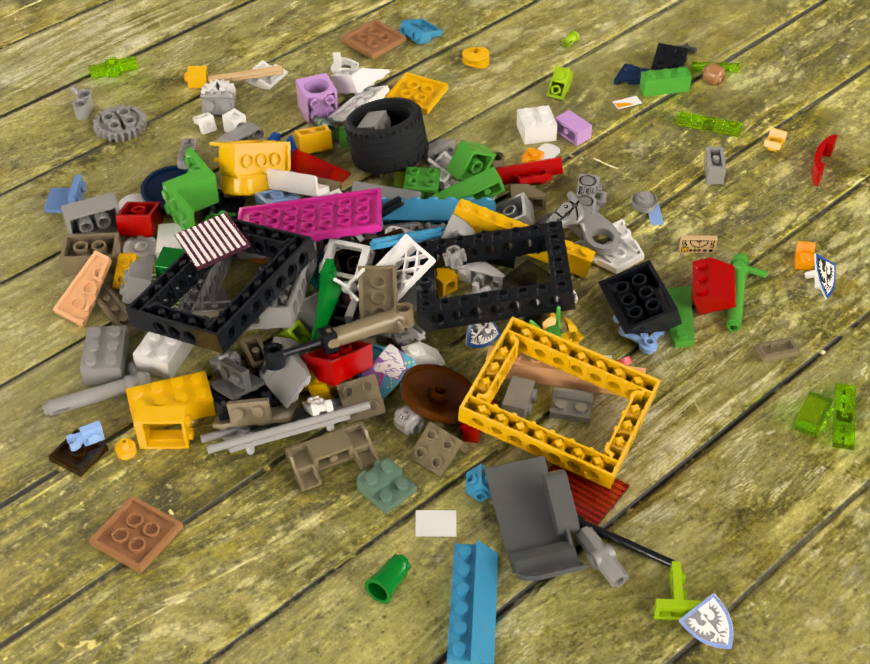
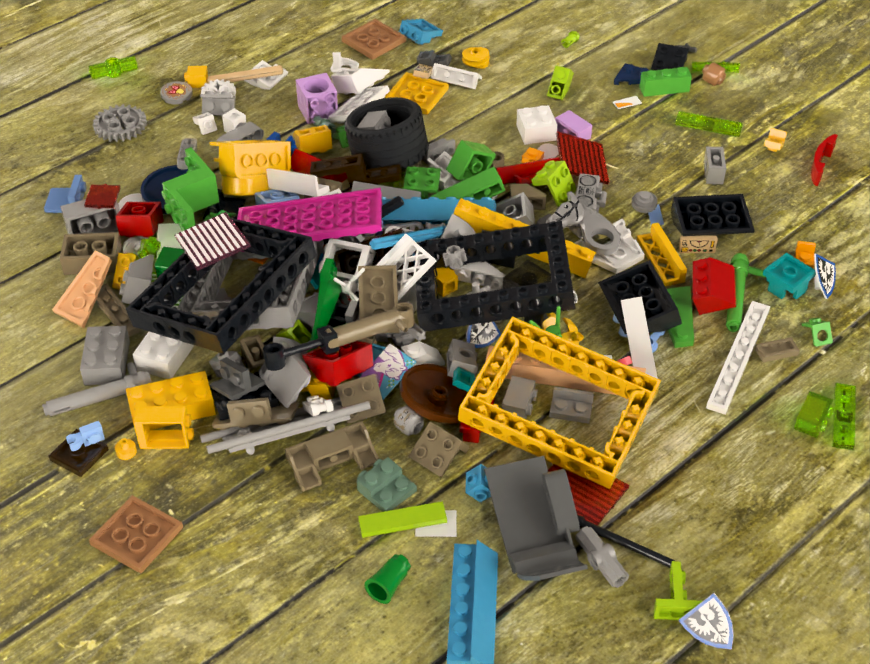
light grey beam [71,86,94,120] -> none
none -> clear red piece [84,184,120,209]
none -> clear neon green piece [137,237,161,259]
none -> light grey tile [160,81,193,105]
none -> dark brown bracket [310,154,402,188]
none -> lime tile [358,501,447,538]
none -> tan tile [413,64,433,79]
none -> dark grey slope [416,50,452,67]
none -> white panel [430,63,482,90]
none -> light grey brick [446,338,478,377]
none -> teal plate [452,366,476,392]
none -> lime bracket [531,160,576,207]
none -> clear red piece [556,131,609,184]
none -> white sticker [621,296,658,379]
none -> yellow fence [637,222,687,286]
none -> black slope [671,194,755,236]
none -> white plate [706,301,770,415]
none -> teal panel [763,253,816,299]
none -> bracket [801,318,833,346]

